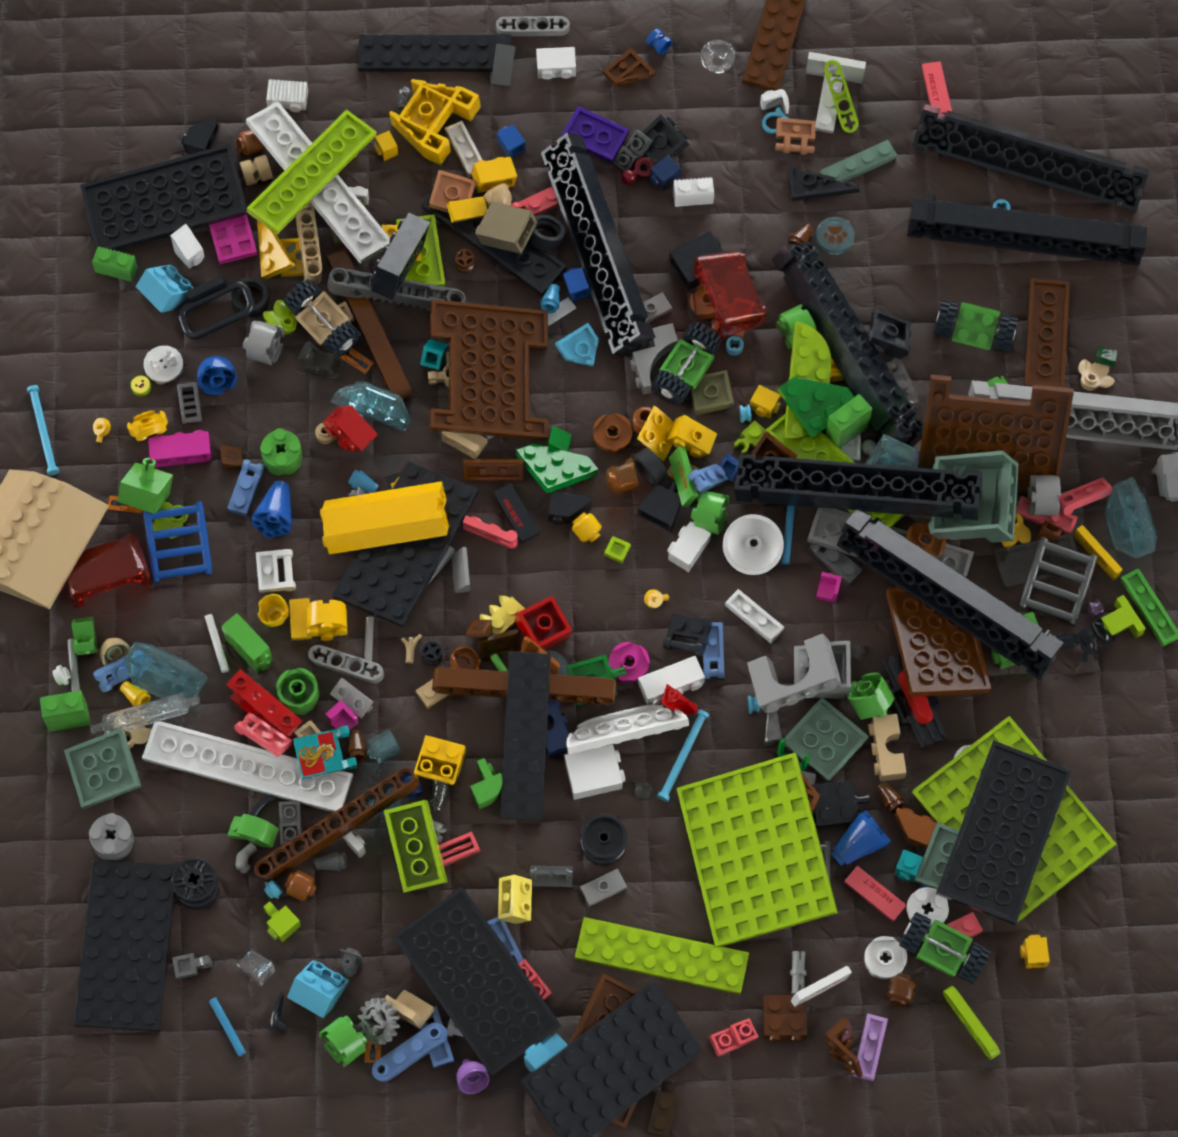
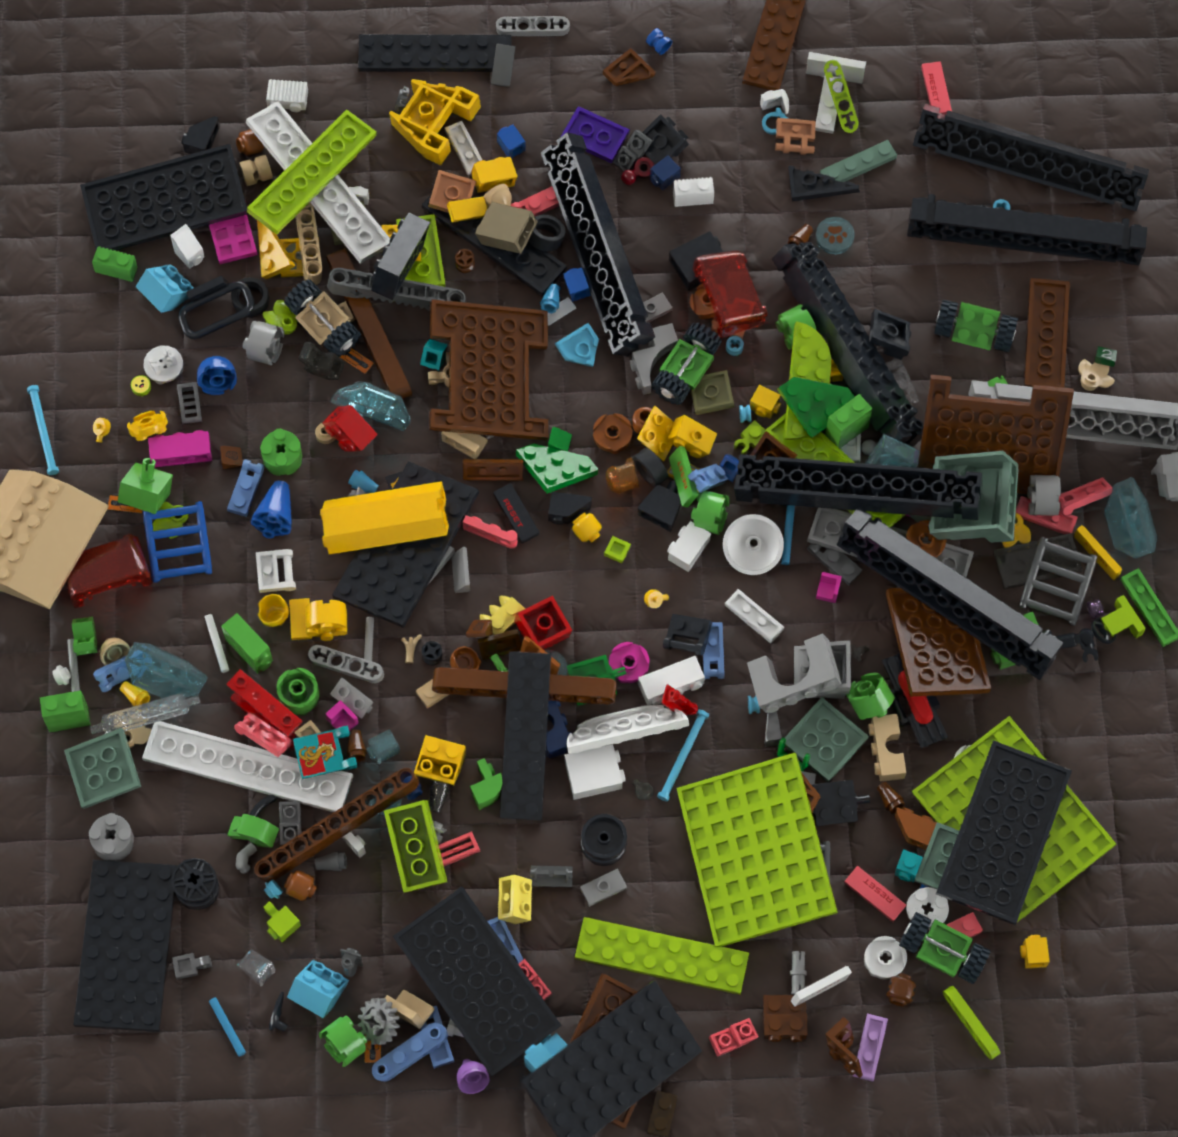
yellow plate [374,131,398,161] -> none
white brick [536,47,576,79] -> none
clear piece [701,40,735,73] -> none
blue cone [831,810,891,866] -> none
reddish brown slope [1036,520,1063,540] -> none

